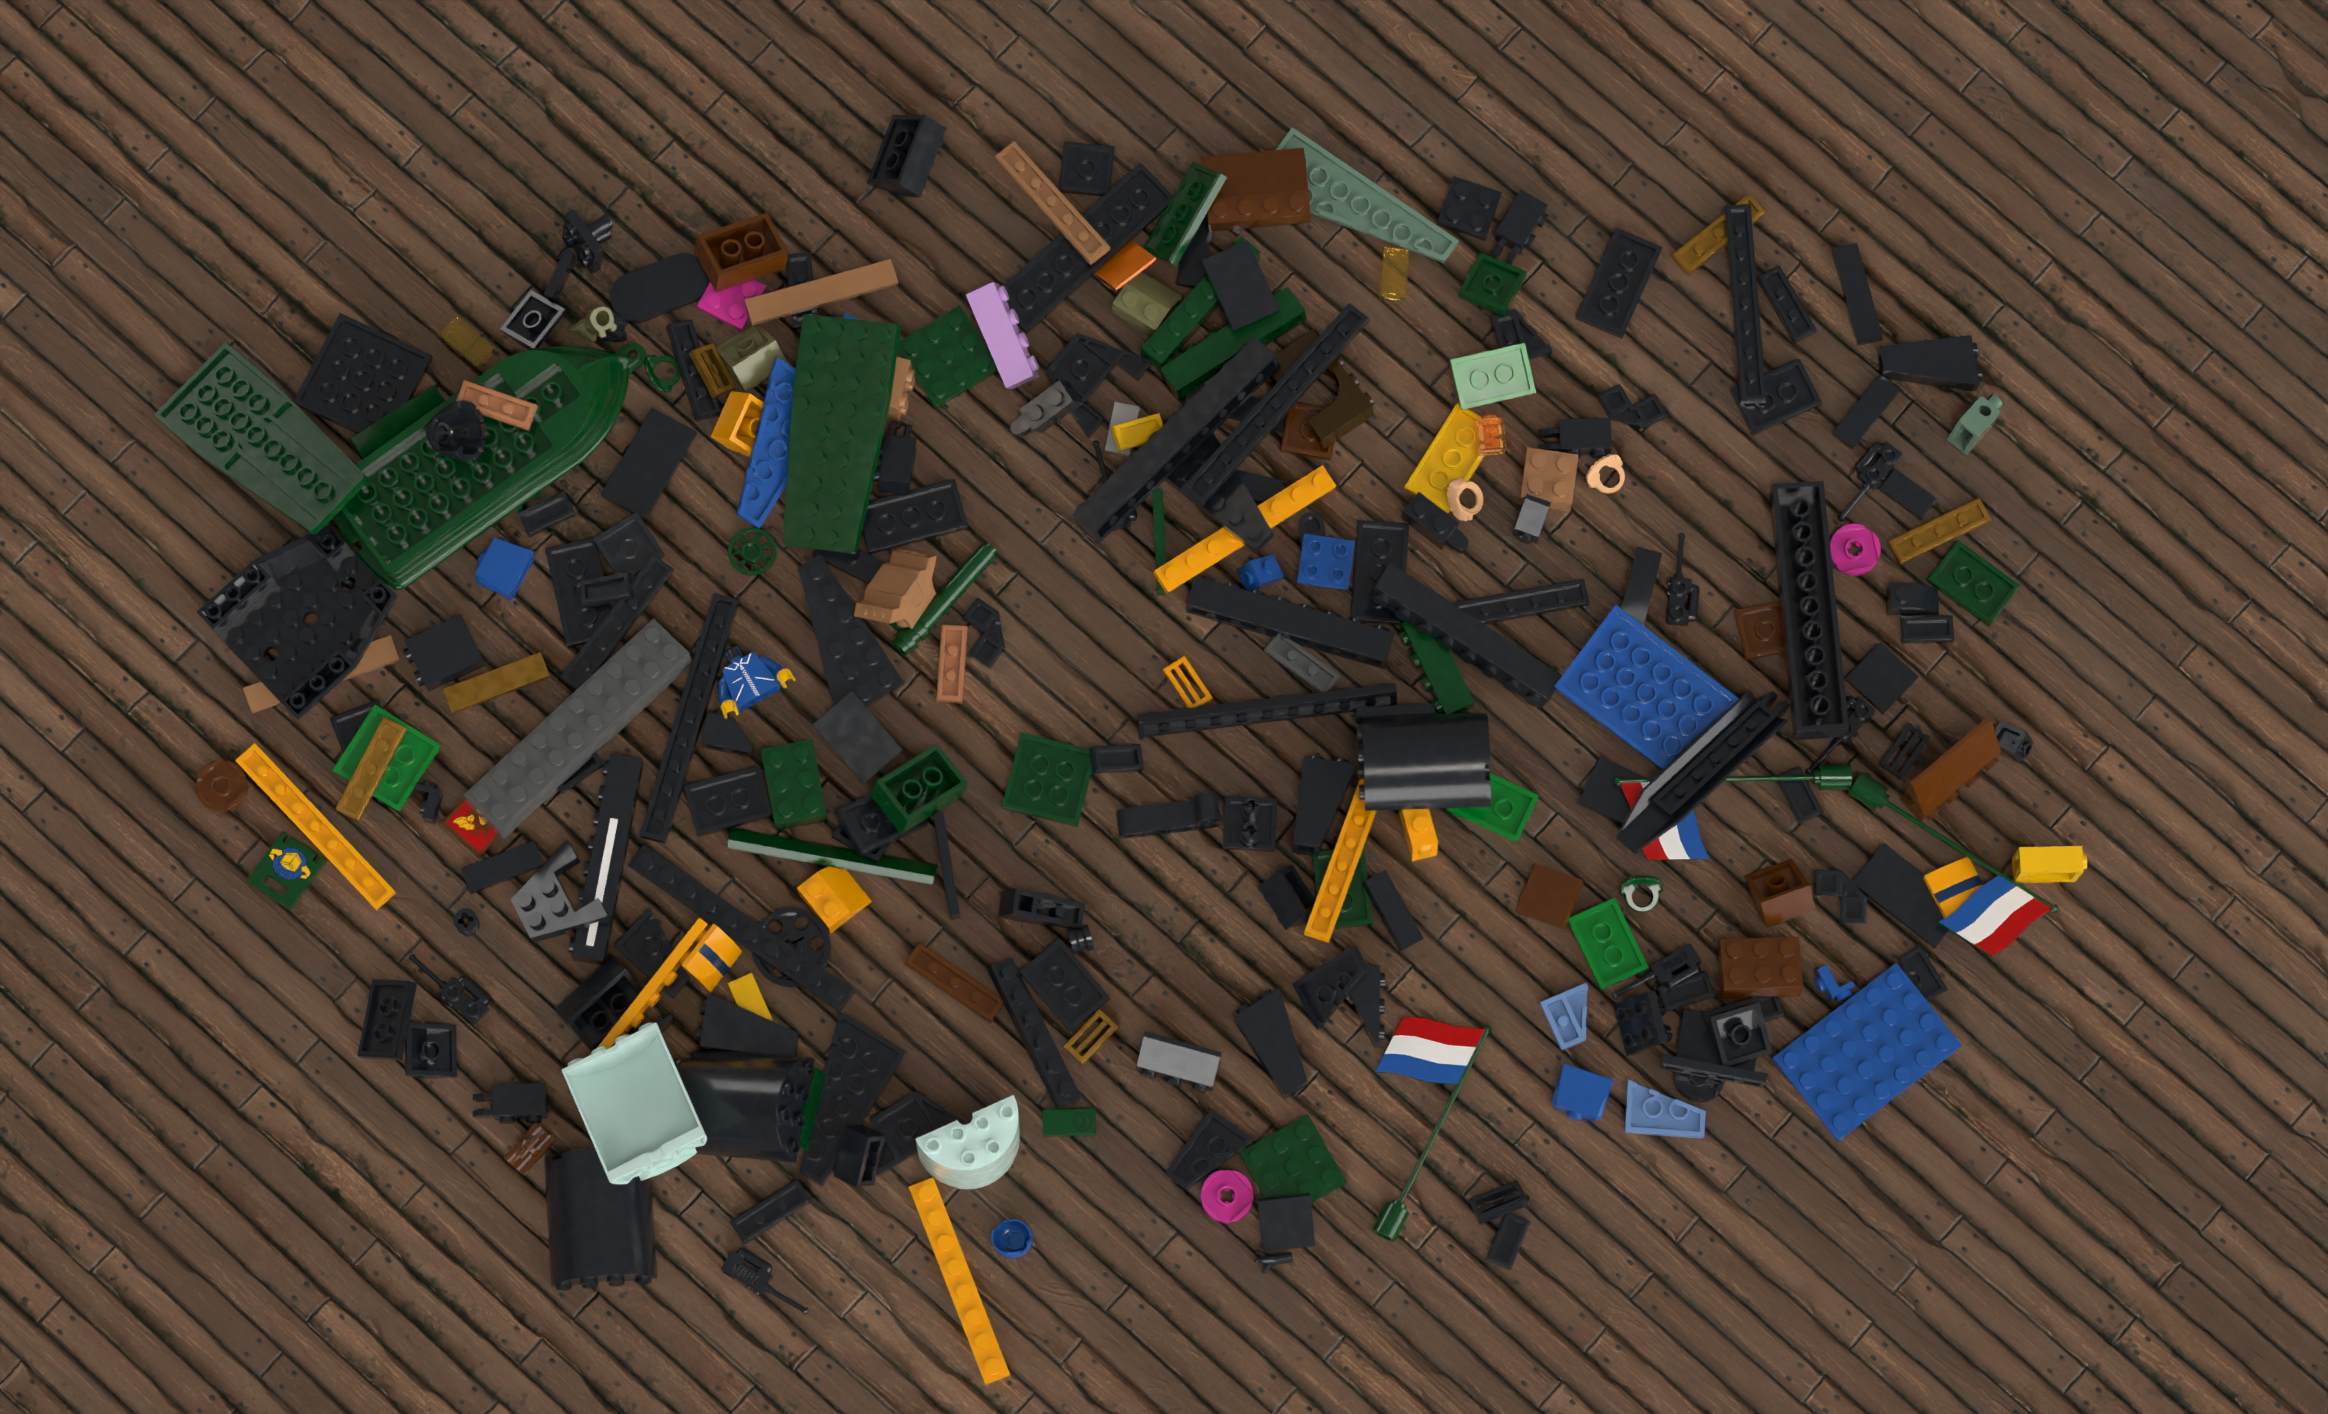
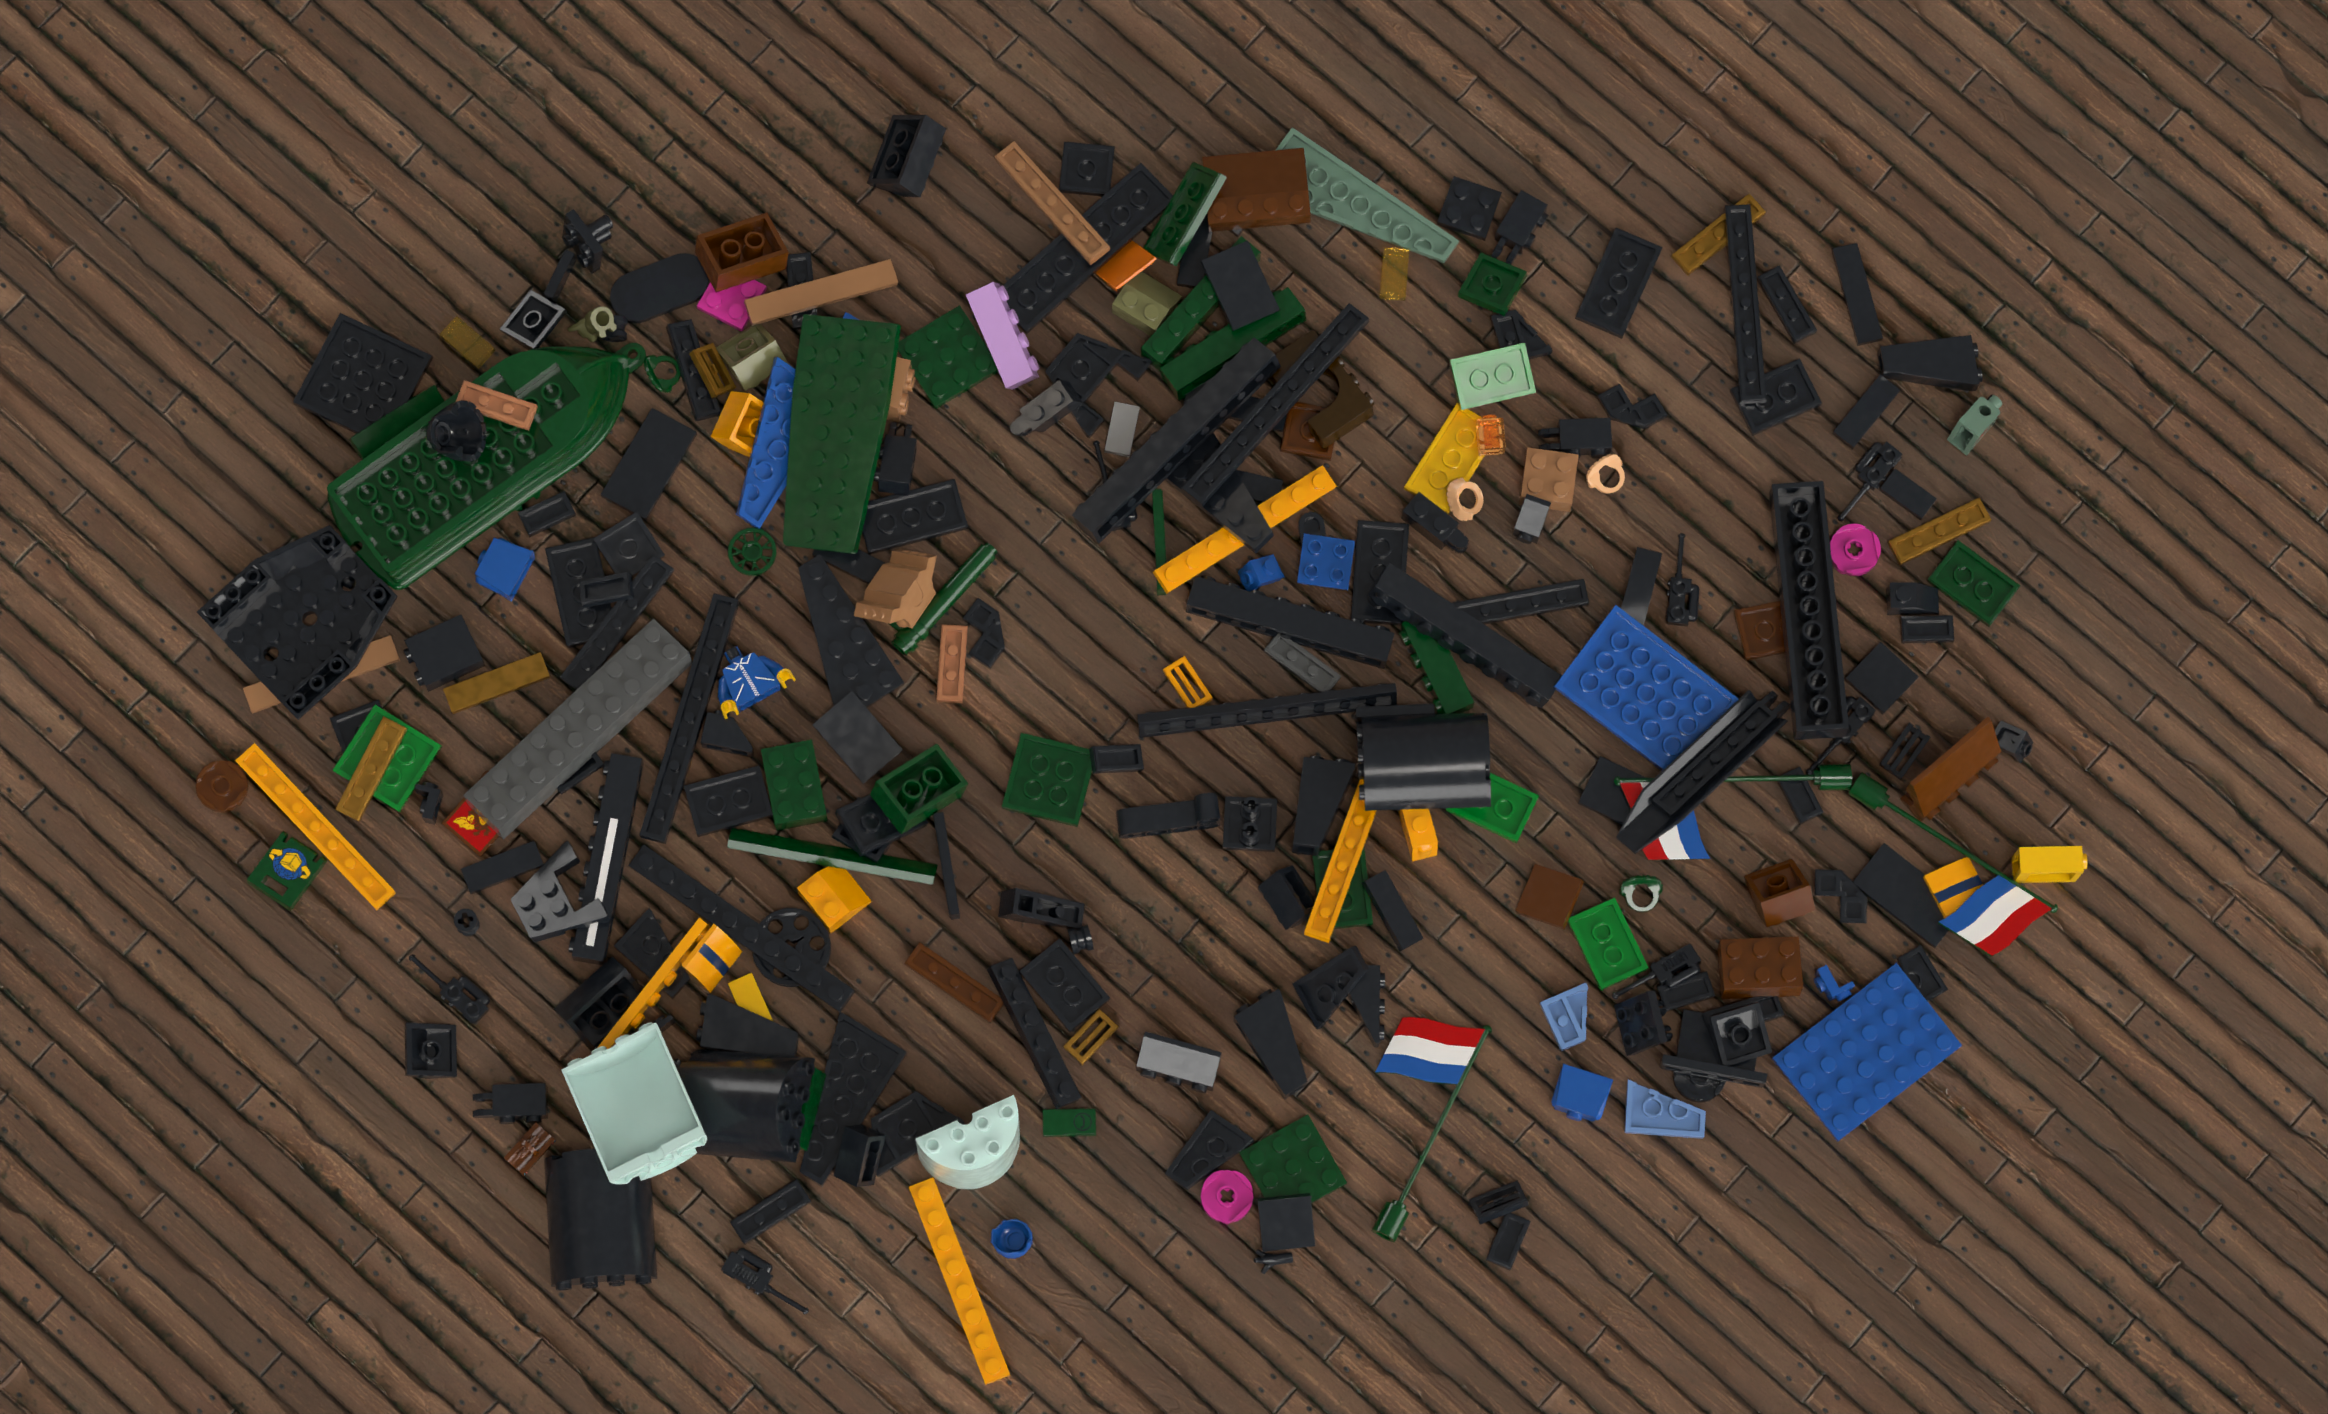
dark green wing [153,342,367,534] -> none
black tile [357,980,417,1060] -> none
yellow tile [1111,413,1163,452] -> none

